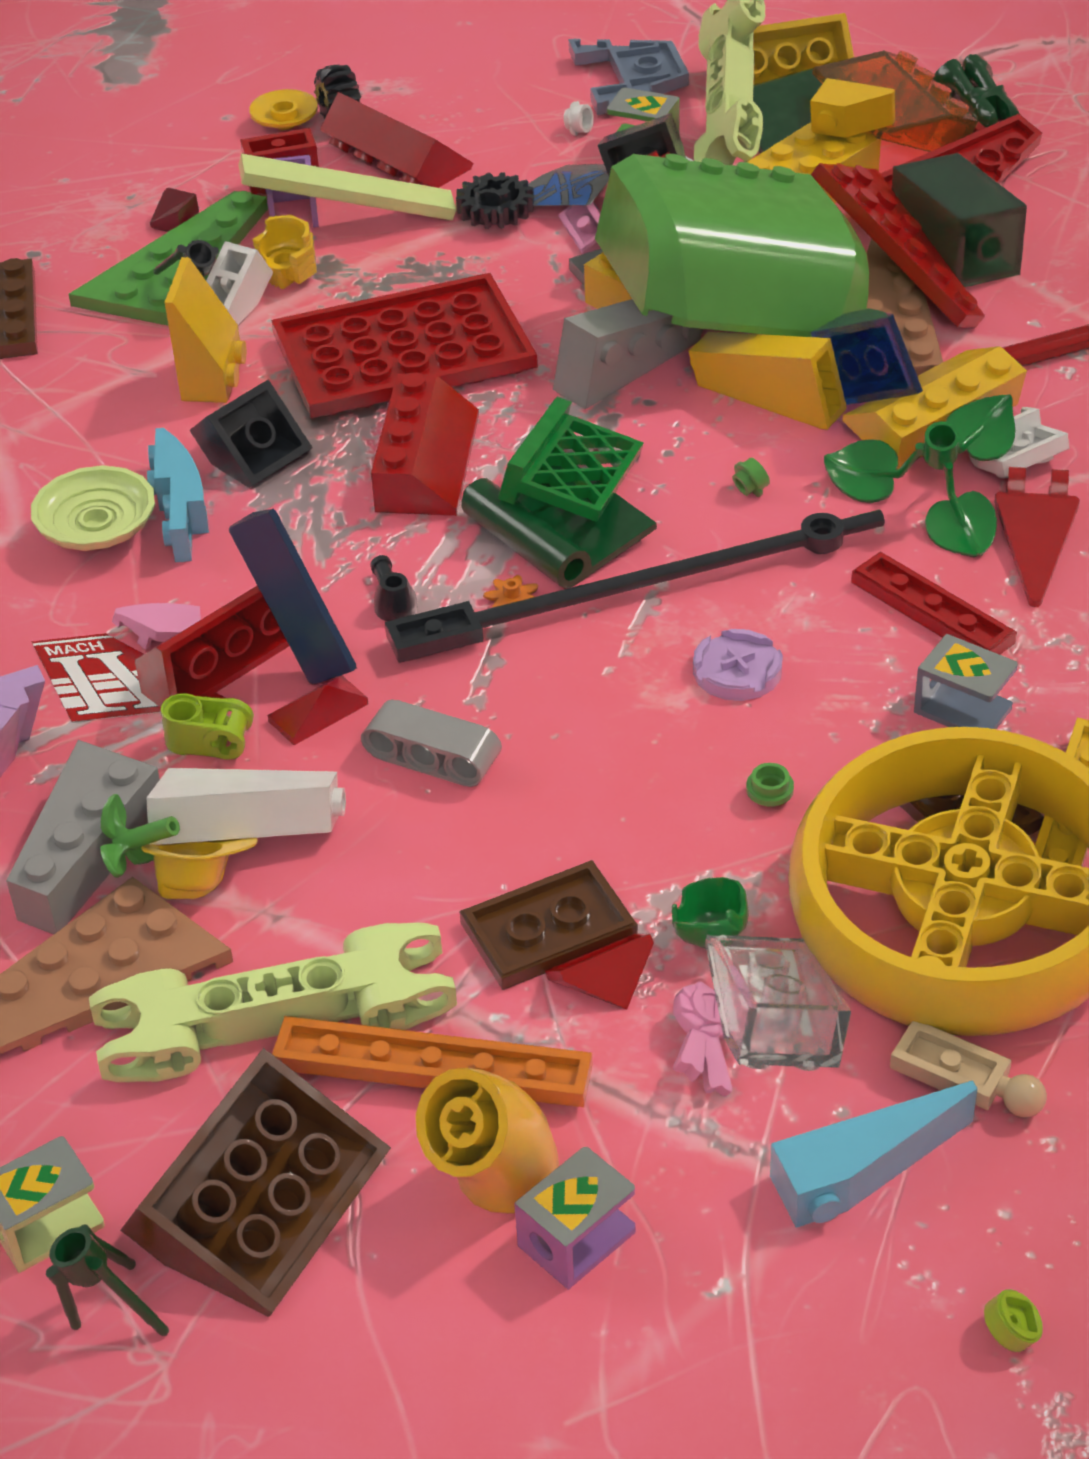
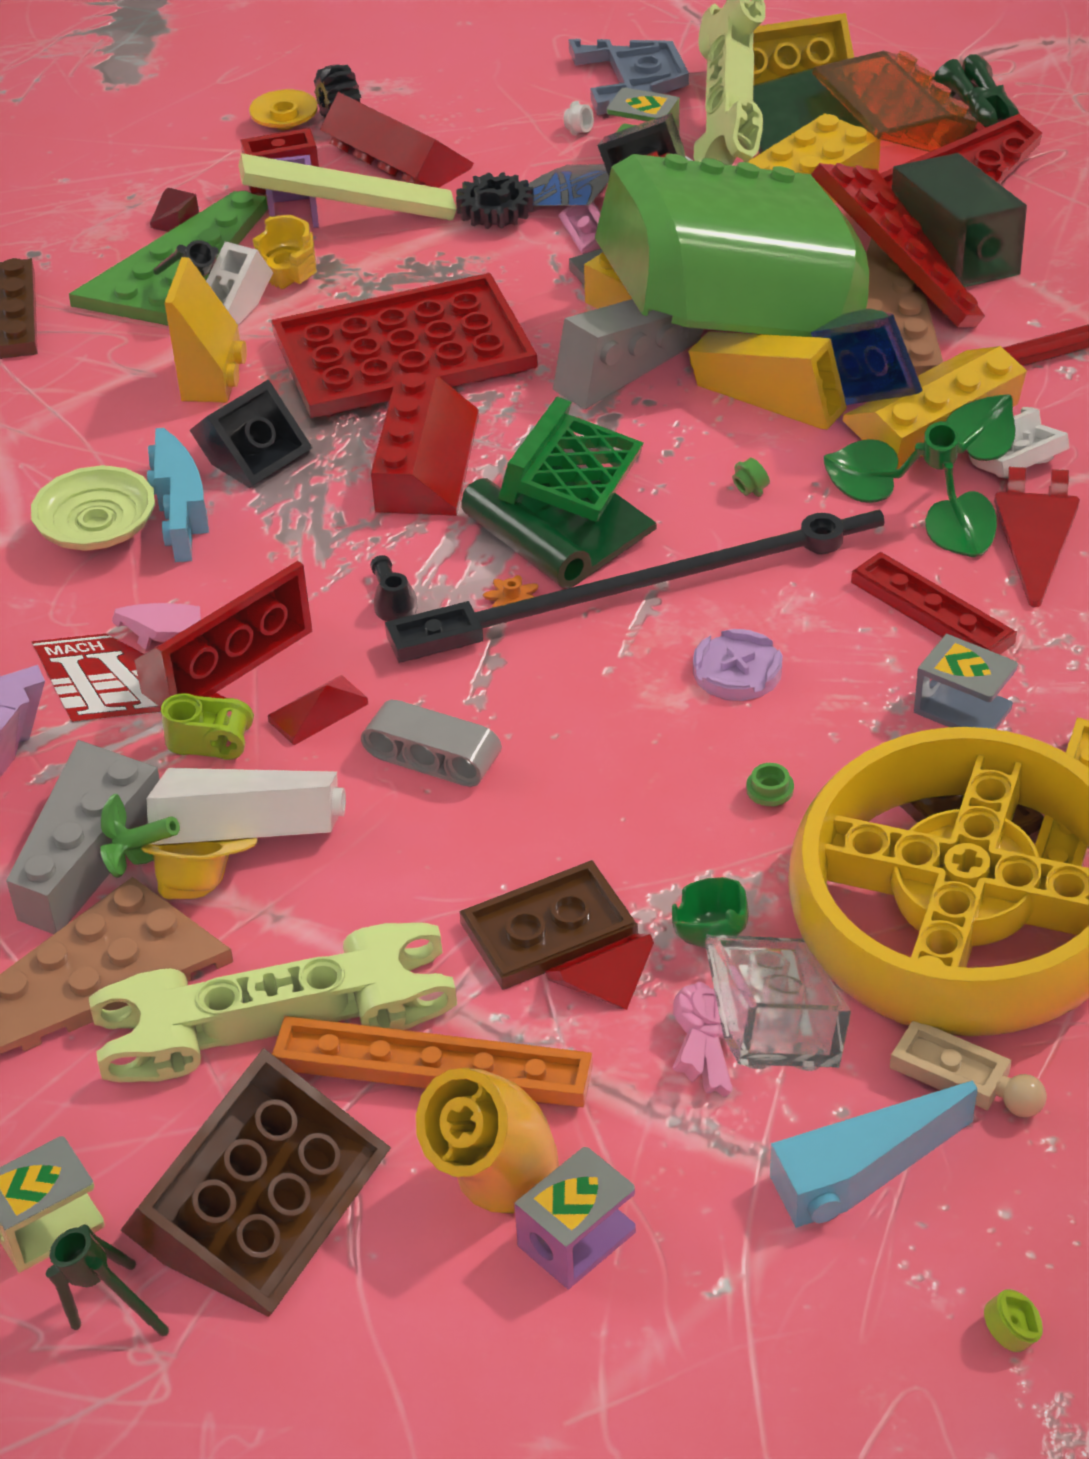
dark blue slope [229,509,357,684] -> none
yellow slope [810,78,895,138] -> none

